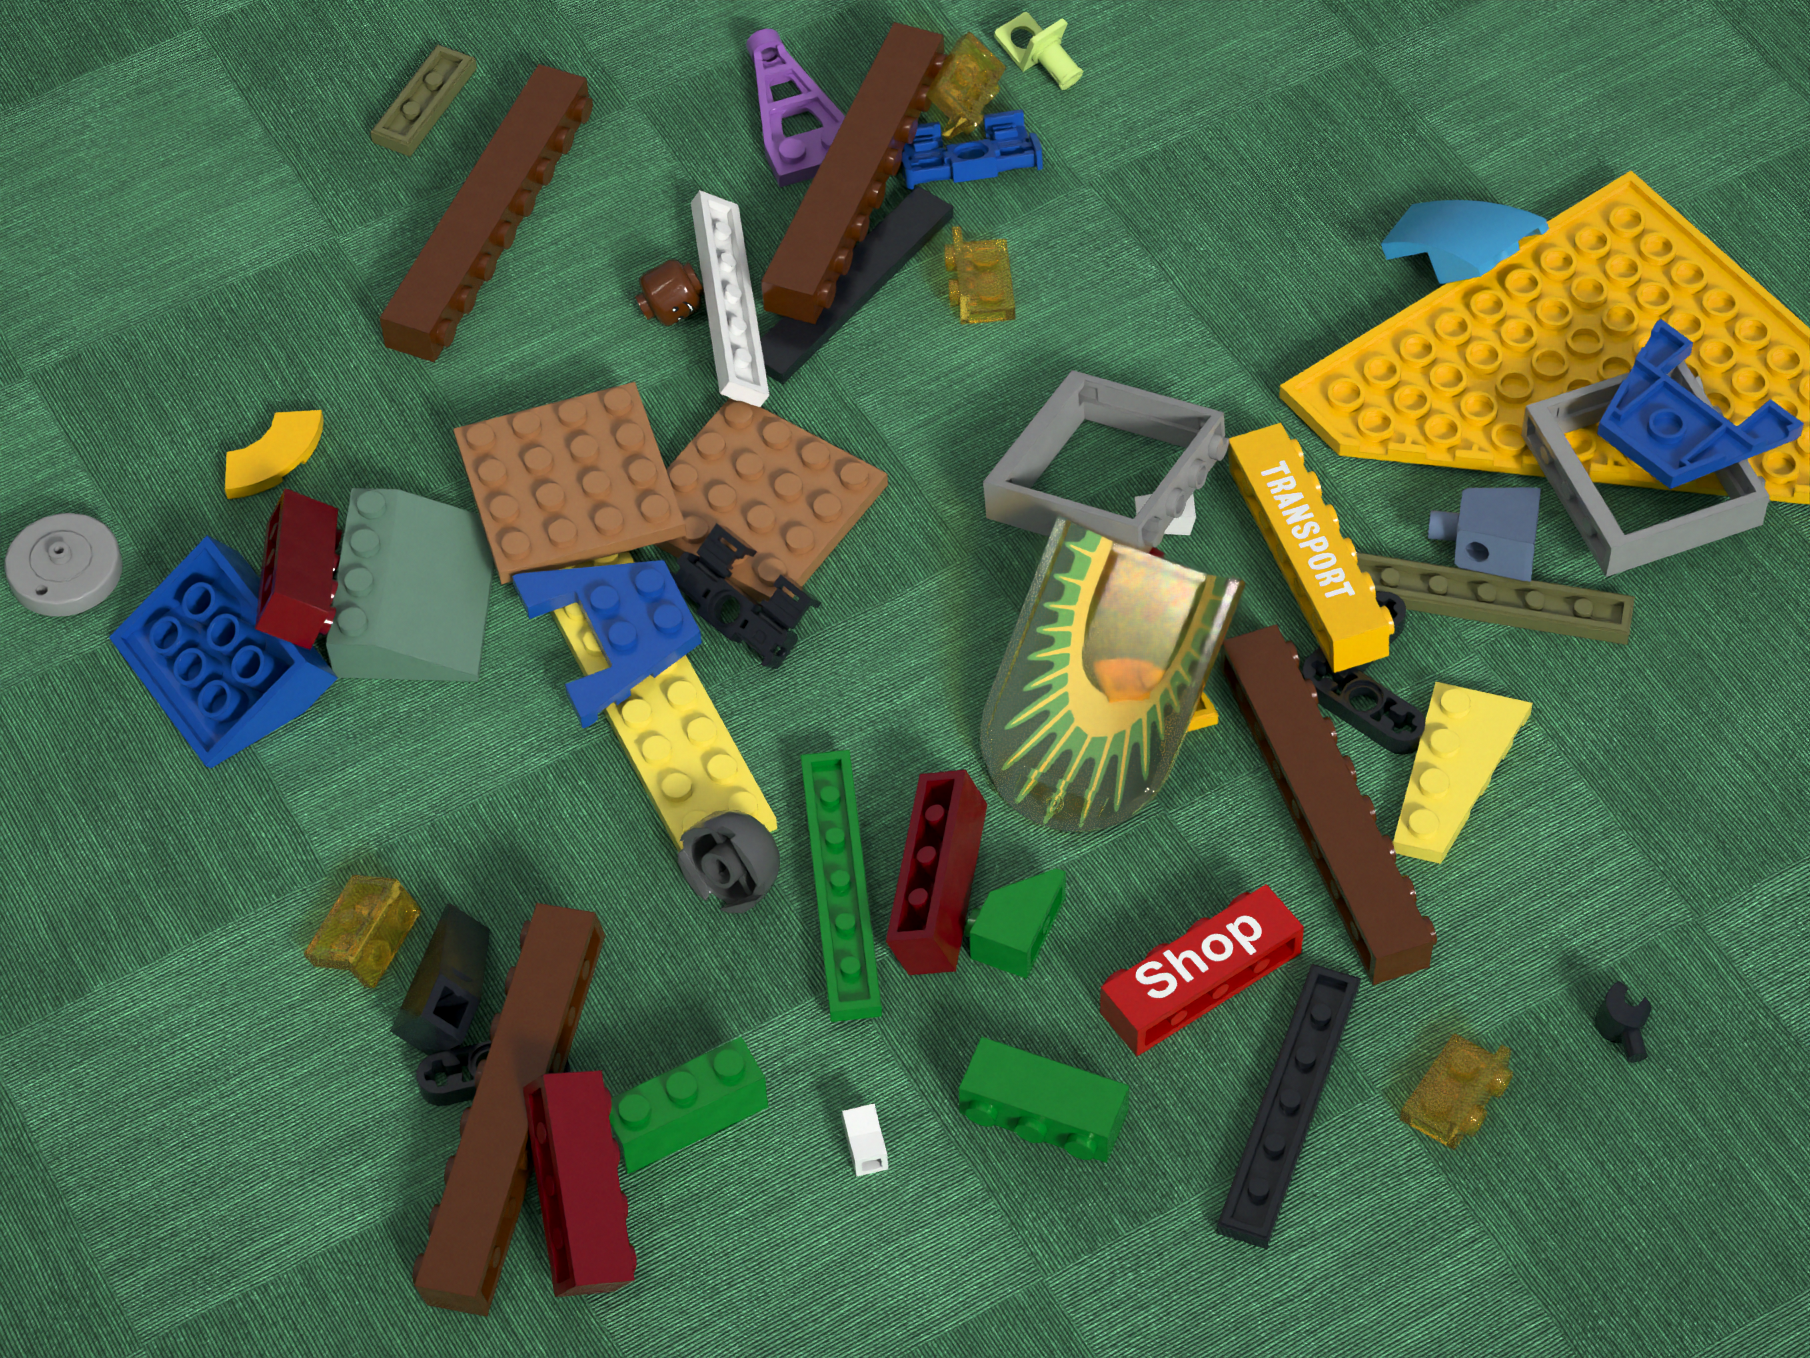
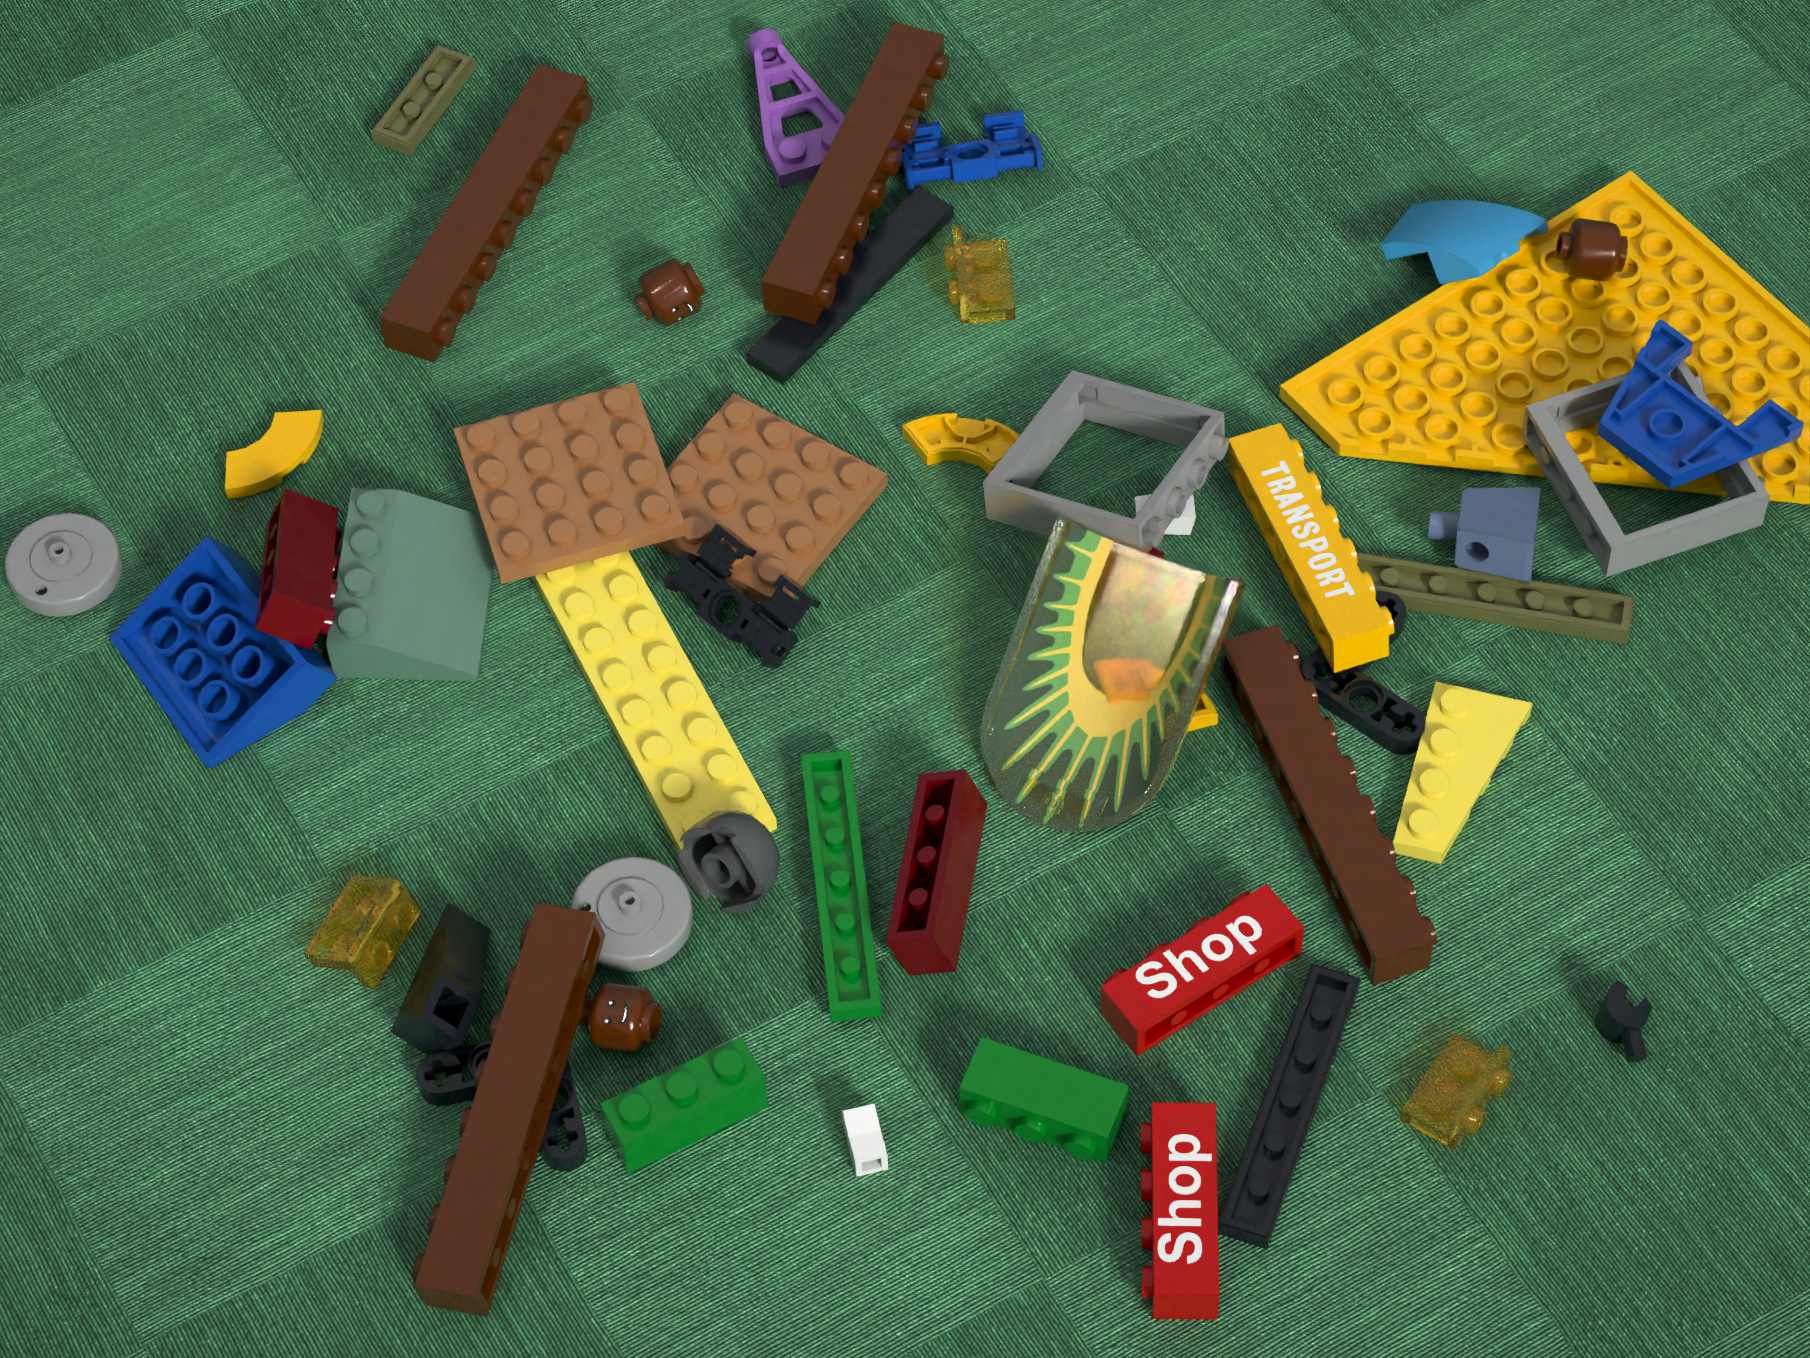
blue wing [512,560,702,729] -> none
dark red brick [523,1070,637,1297] -> none
white plate [691,190,769,407] -> none
clear yellow bracket [925,31,1007,140] -> none
green slope [965,868,1066,979] -> none
yellowish green bracket [994,12,1084,90] -> none
none -> light grey wheel [570,857,693,972]
none -> reddish brown head [581,982,662,1054]
none -> yellow tile [902,413,1020,474]
none -> red brick [1140,1102,1219,1320]
none -> reddish brown head [1556,218,1628,282]

